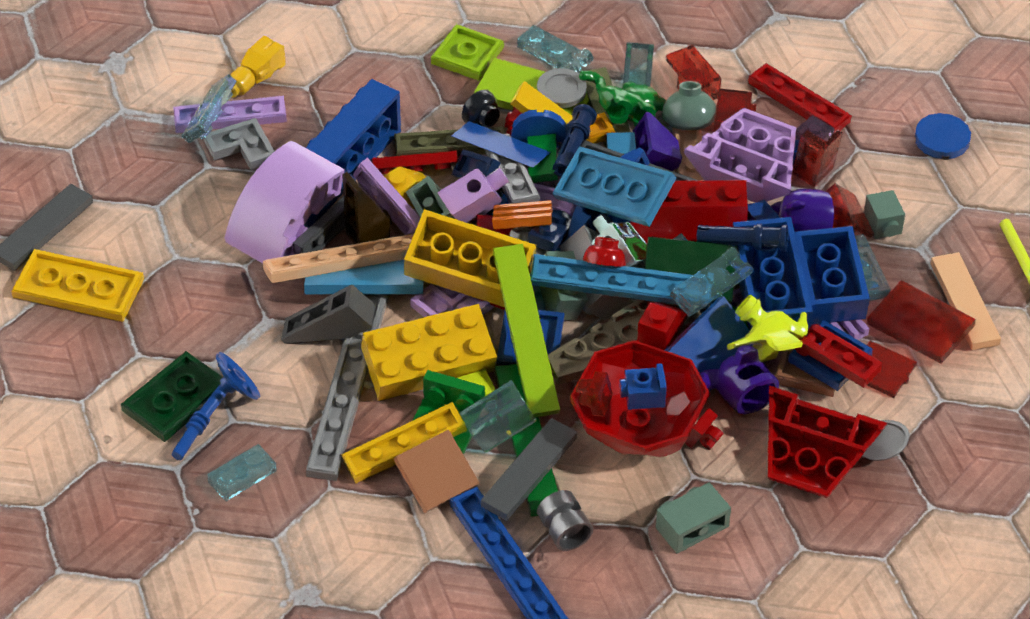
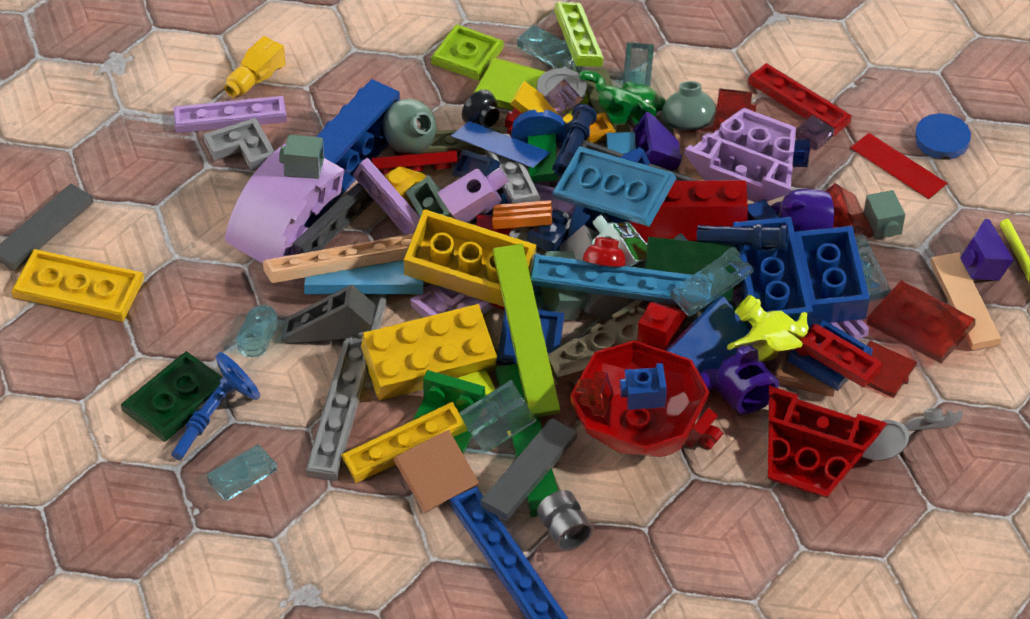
clear light blue plate [181,74,237,144] -> none
dark brown slope [342,172,392,244] -> none
sand green brick [655,482,731,554] -> none
clear red panel [666,45,722,100] -> none
clear red panel [792,130,843,188] -> none
none -> clear light blue plate [237,305,278,357]
none -> sand green brick [279,134,324,179]
none -> sand green piece [383,99,436,155]
none -> plate [544,78,583,118]
none -> lime tile [554,2,604,67]
none -> red sticker [850,133,948,199]
none -> light grey piece [904,408,963,431]
none -> dark purple slope [960,219,1014,281]

